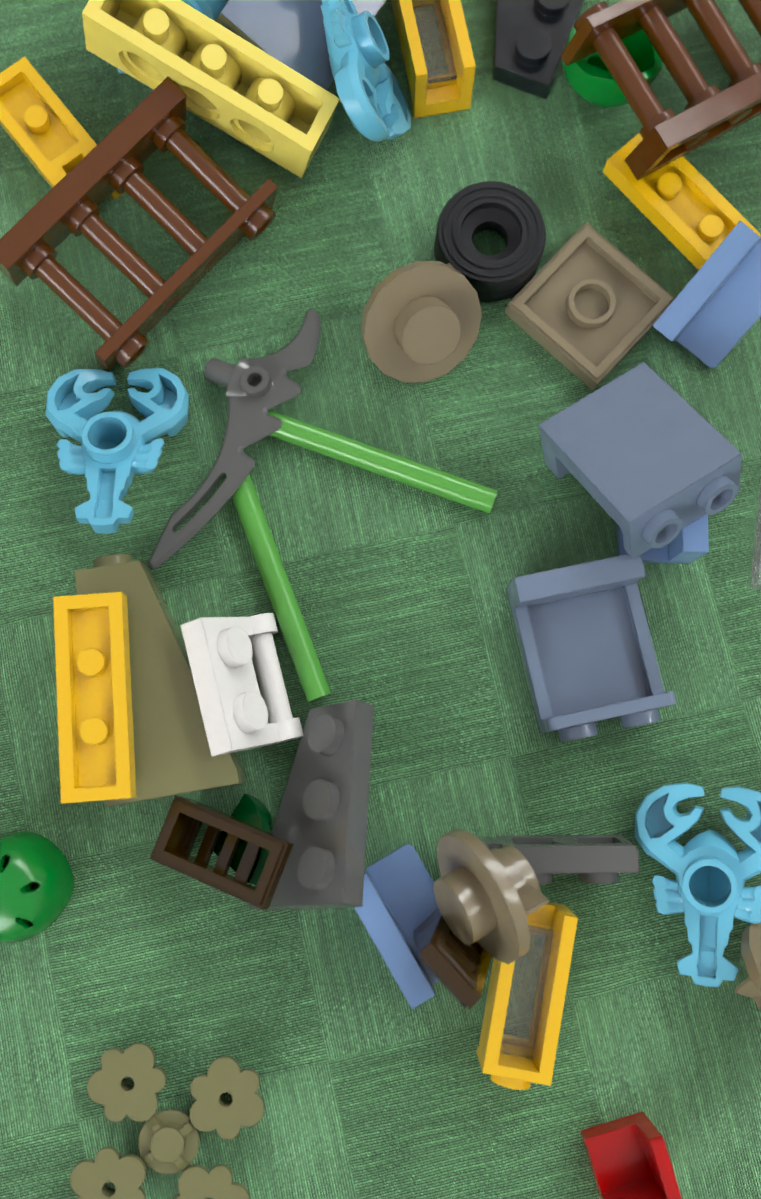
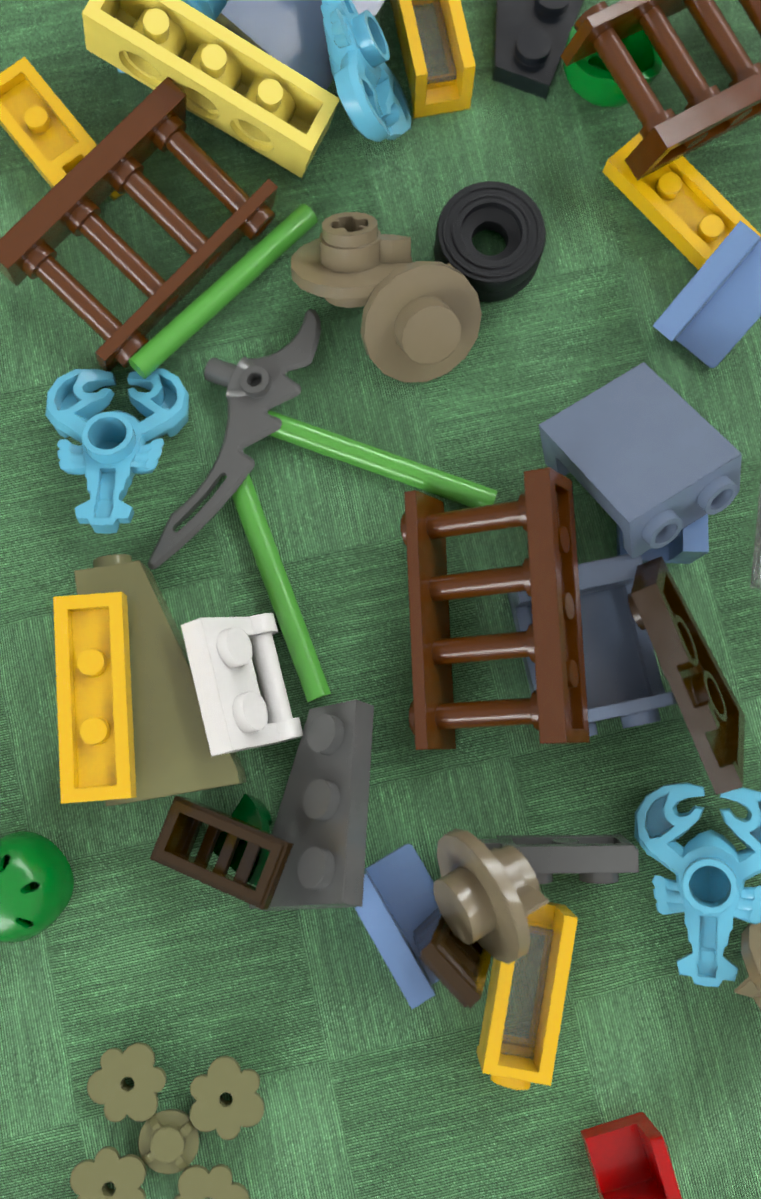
dark tan tile [504,223,675,391] -> none
none -> bright green bar [128,203,318,379]
none -> dark tan piece [291,212,413,308]
none -> reddish brown fence [400,467,590,750]
none -> dark brown wing [628,556,745,795]

